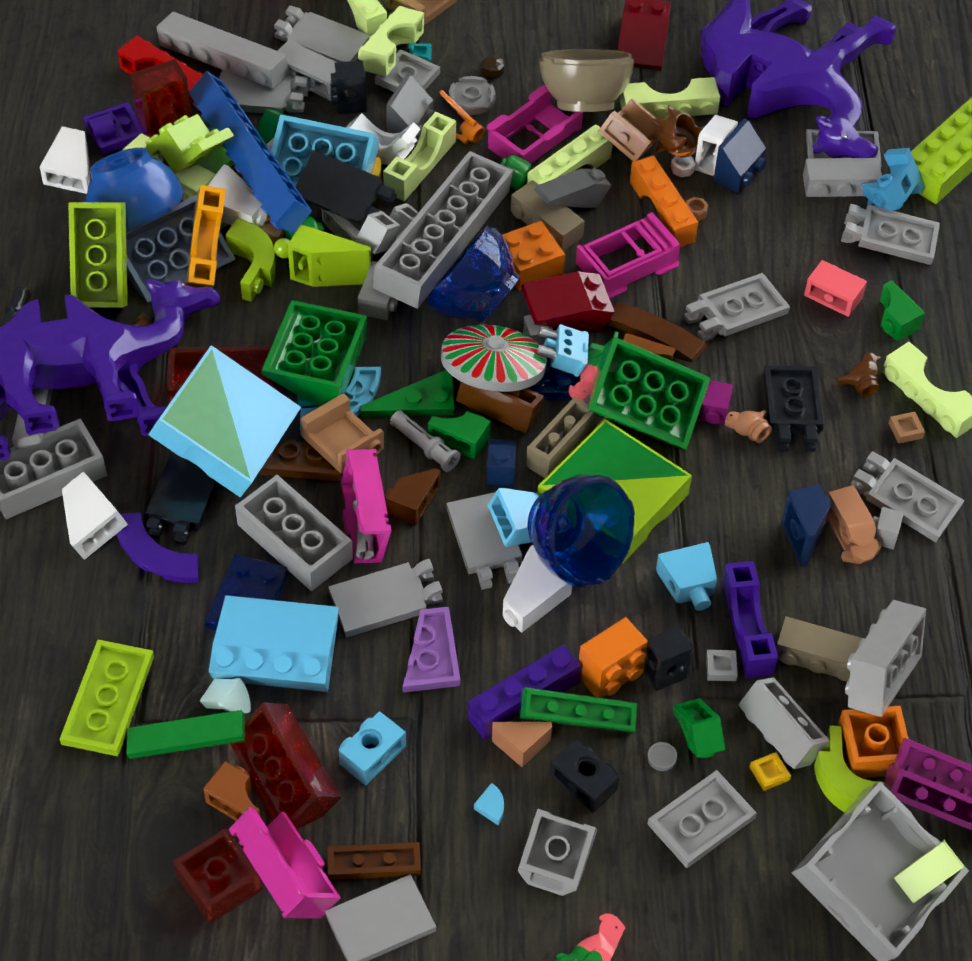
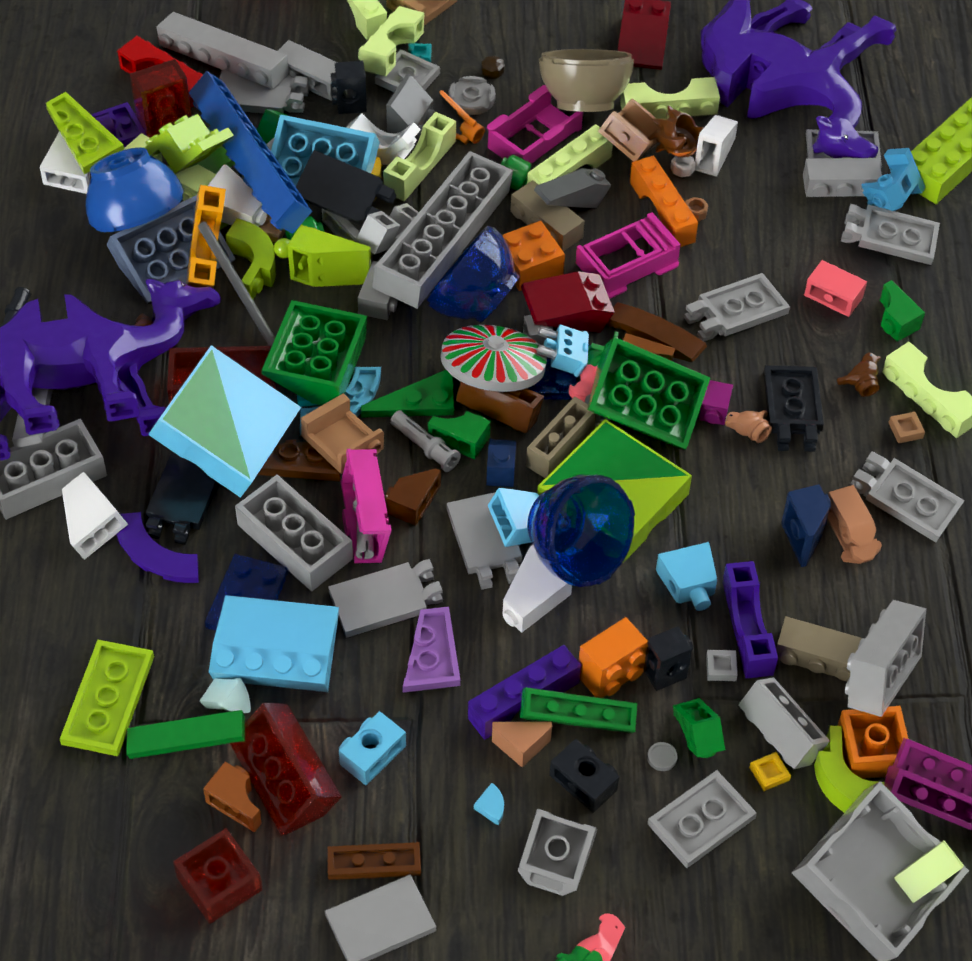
lime brick [68,202,128,308] -> none
dark pink piece [229,807,341,918] -> none
light grey tile [274,6,370,62] -> none
dark blue slope [713,119,766,193] -> none
light grey plate [873,507,904,550] -> none
none -> lime wing [46,92,124,175]
none -> dark grey bar [198,222,276,352]

